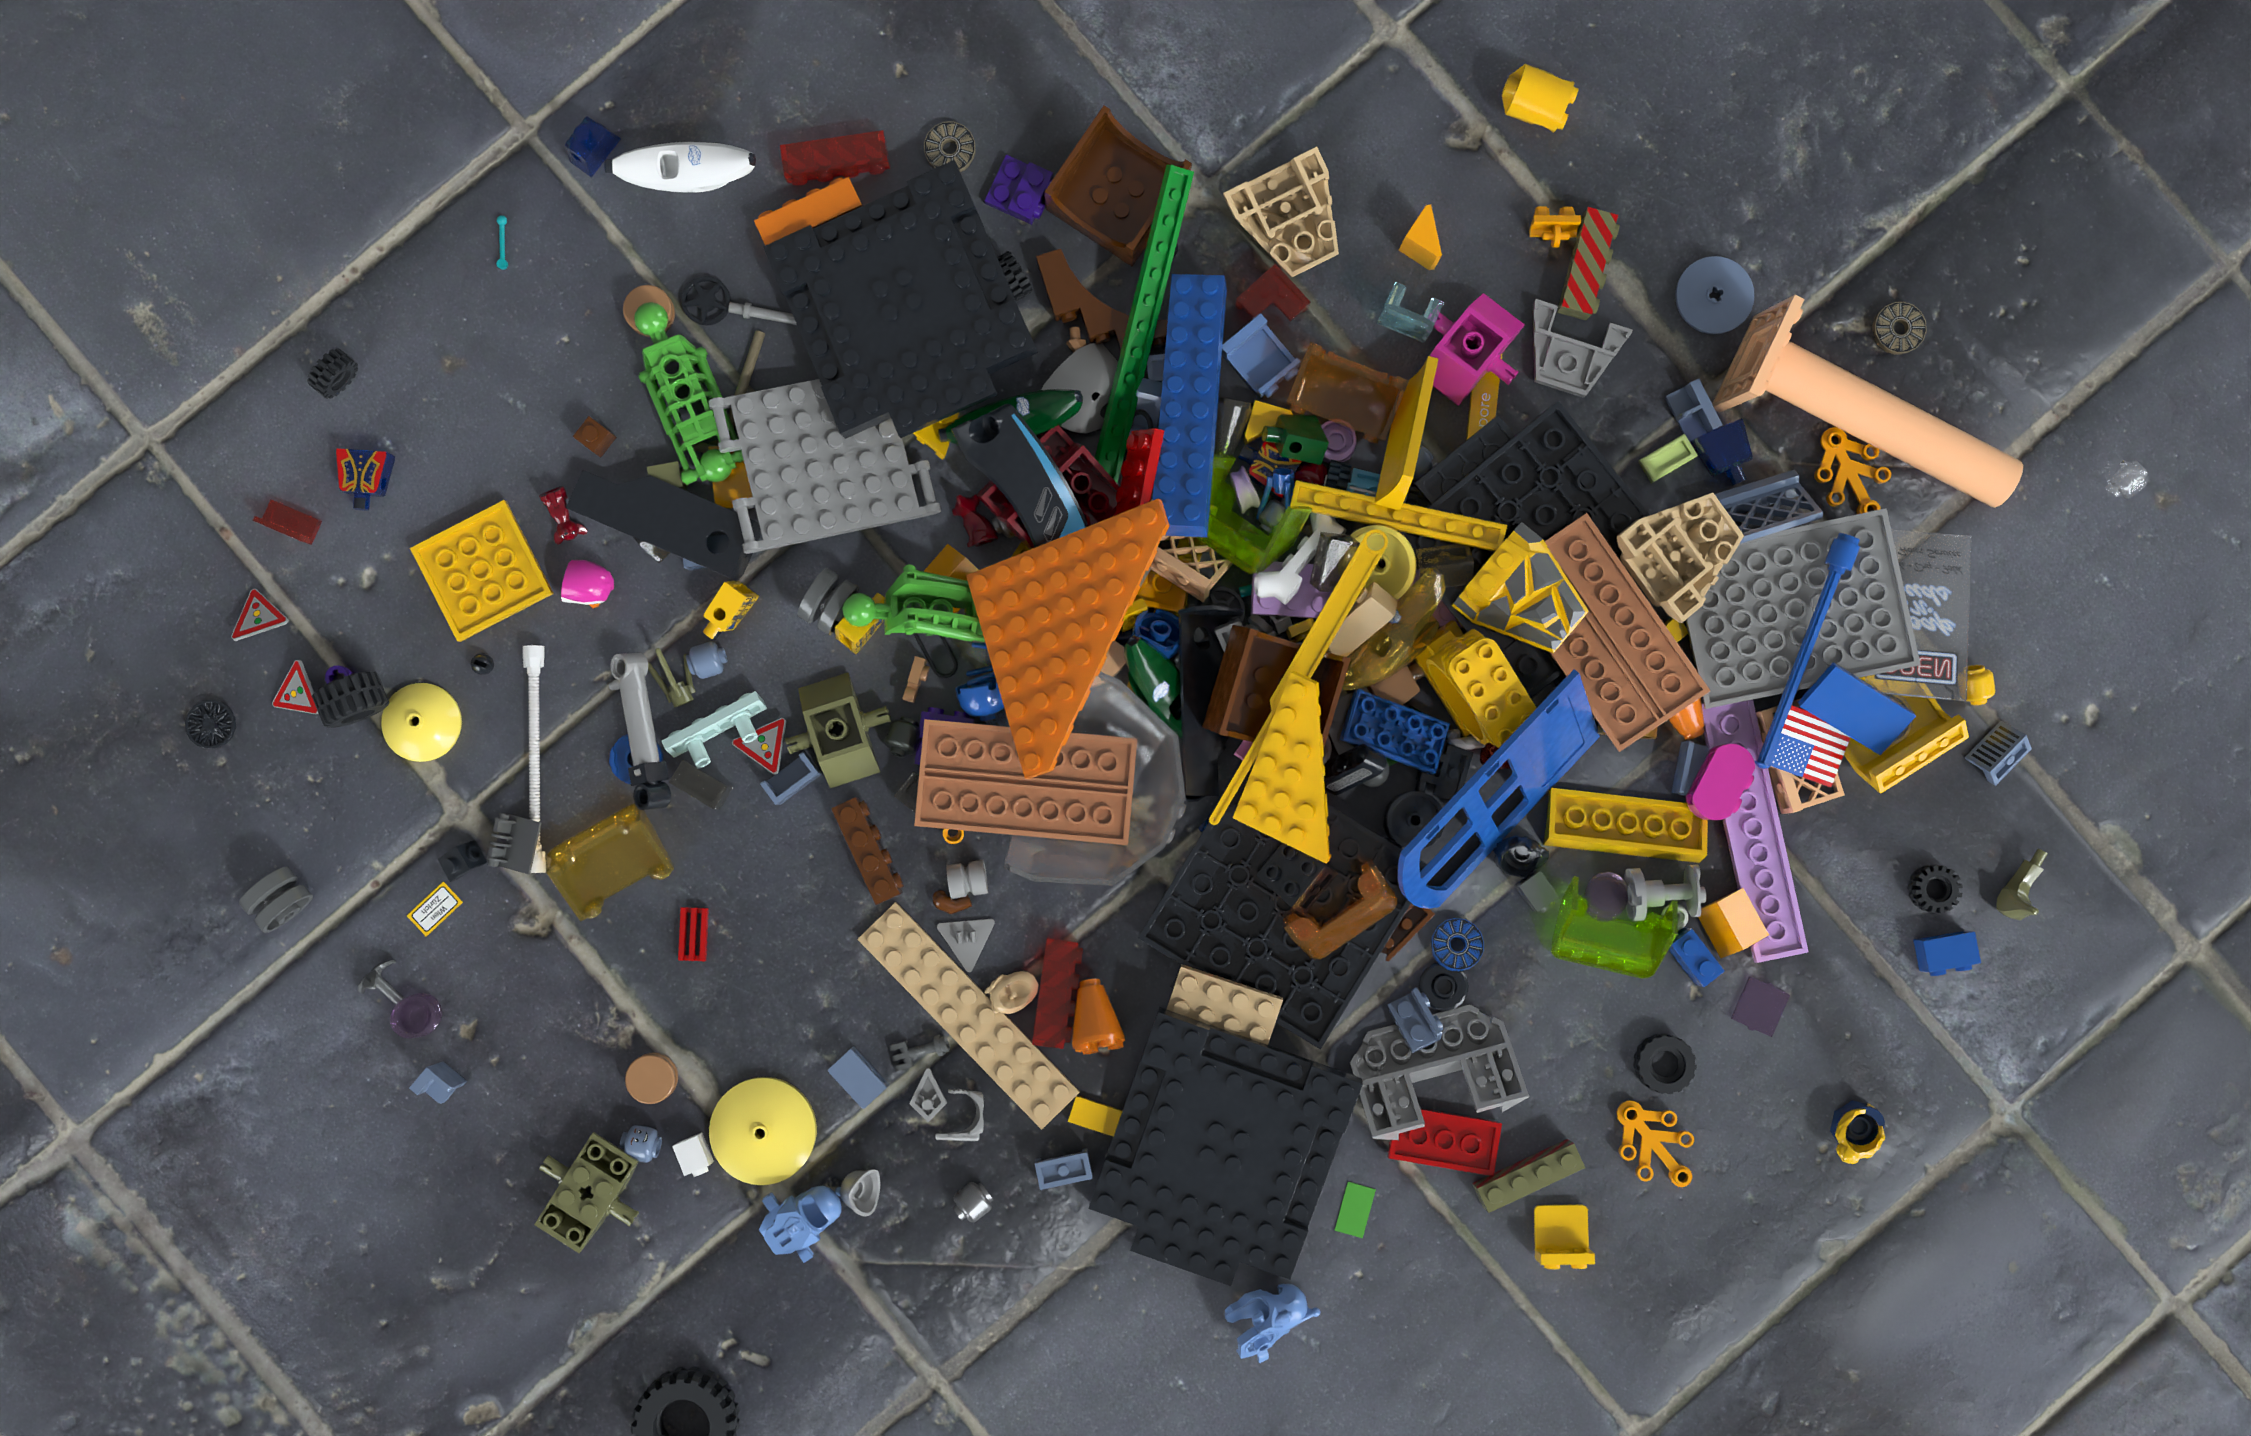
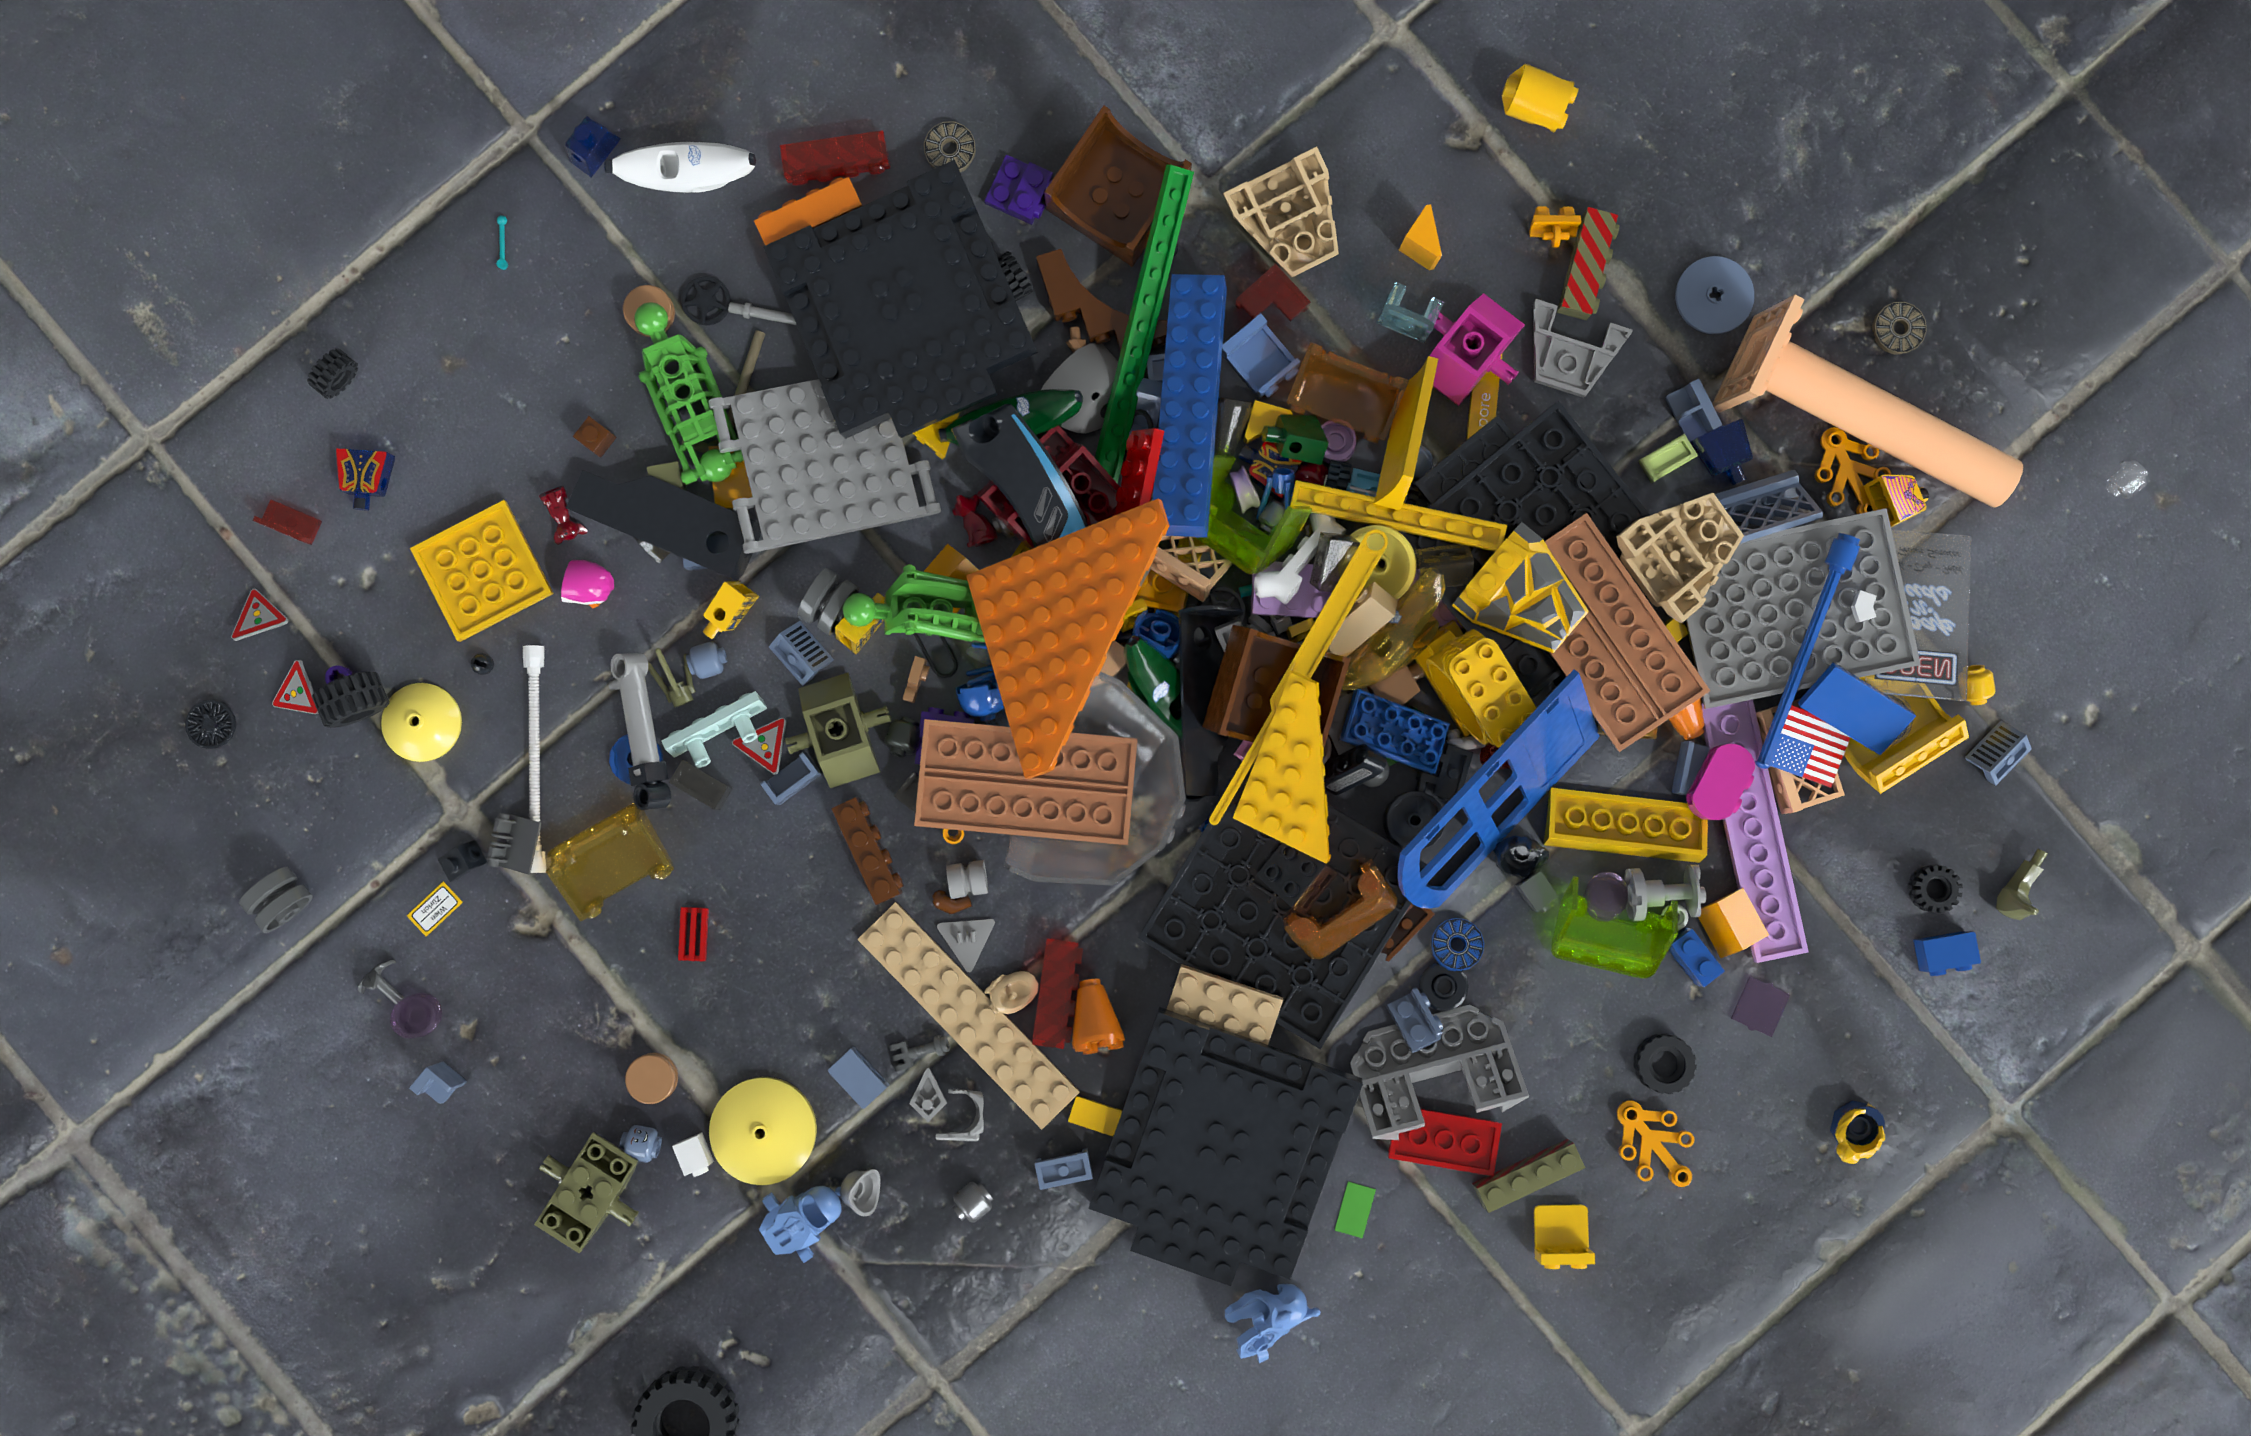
none -> sand blue panel [769,621,834,686]
none -> white piece [1851,590,1877,623]
none -> yellow torso [1864,475,1929,527]

